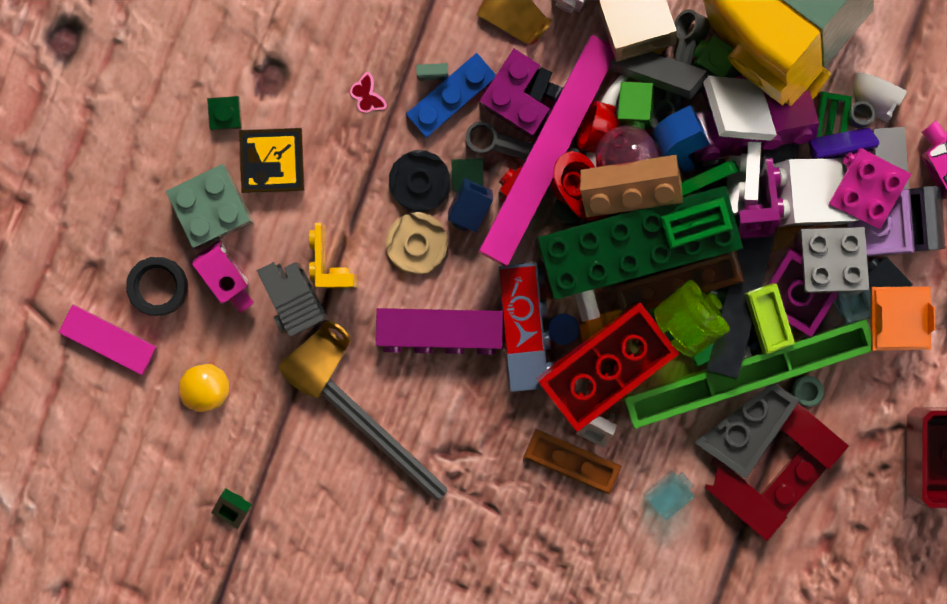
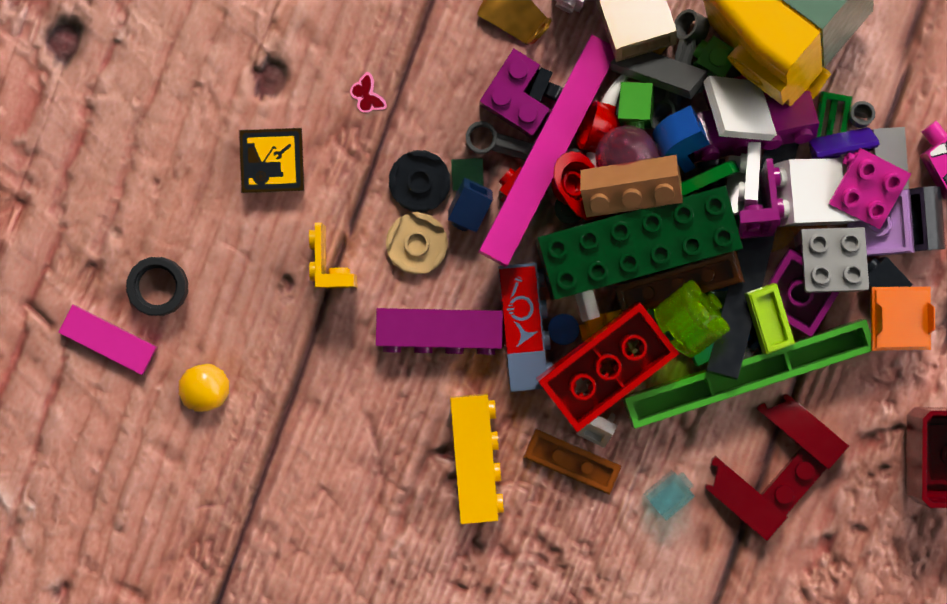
sand green brick [166,164,254,249] -> none
dark pink torso [192,240,254,313] -> none
dark green plate [207,96,242,131] -> none
dark green plate [211,488,252,529] -> none
dark grey piece [256,262,328,337] -> none
pearl gold piece [278,321,351,398] -> none
dark grey axle [320,378,447,501] -> none
blue plate [406,53,496,138] -> none
sand green tile [416,63,448,81] -> none
green tile [660,197,733,249] -> none
dark grey wing [694,383,800,478] -> none
sand green tile [791,376,824,407] -> none
clear light blue brick [835,288,871,324] -> none
white brick [853,72,907,122] -> none
none -> yellow brick [450,394,504,524]

